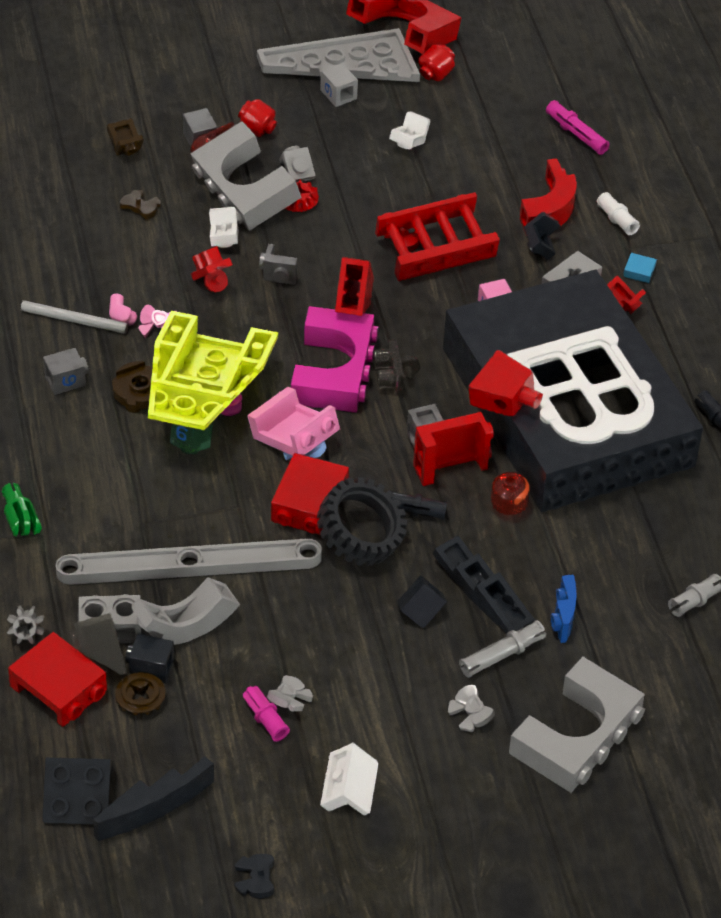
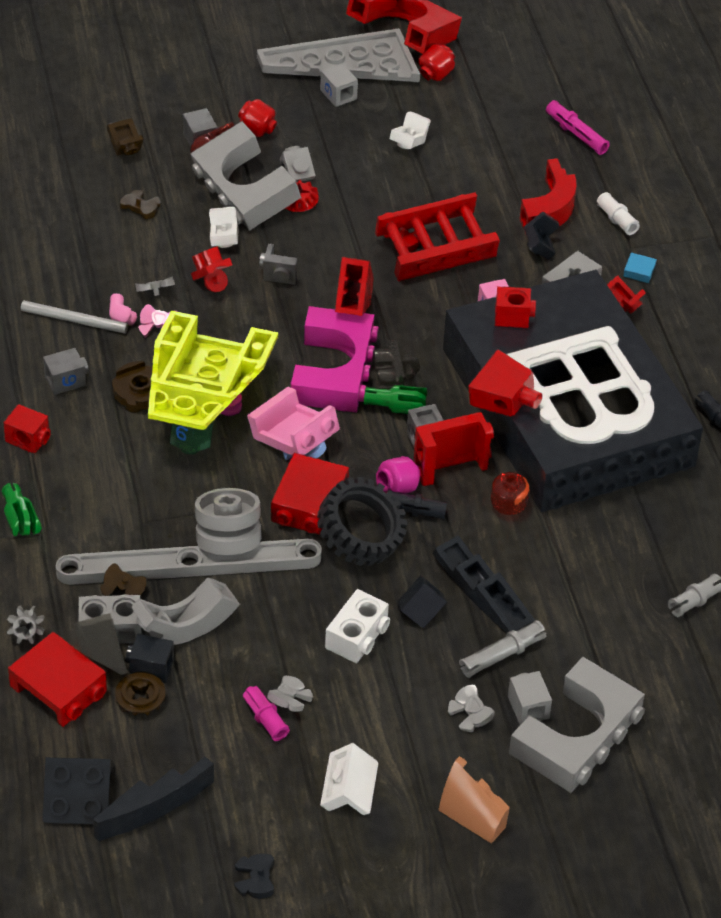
blue slope [551,575,576,643] -> none
none -> red brick [3,404,51,454]
none -> dark brown piece [100,563,146,596]
none -> light grey piece [135,276,175,296]
none -> light grey wheel [195,488,262,555]
none -> white brick [325,589,390,664]
none -> green arm [364,385,428,414]
none -> dark pink head [376,456,420,494]
none -> nougat slope [439,756,510,844]
none -> red brick [495,286,536,328]
none -> light grey brick [508,671,552,725]

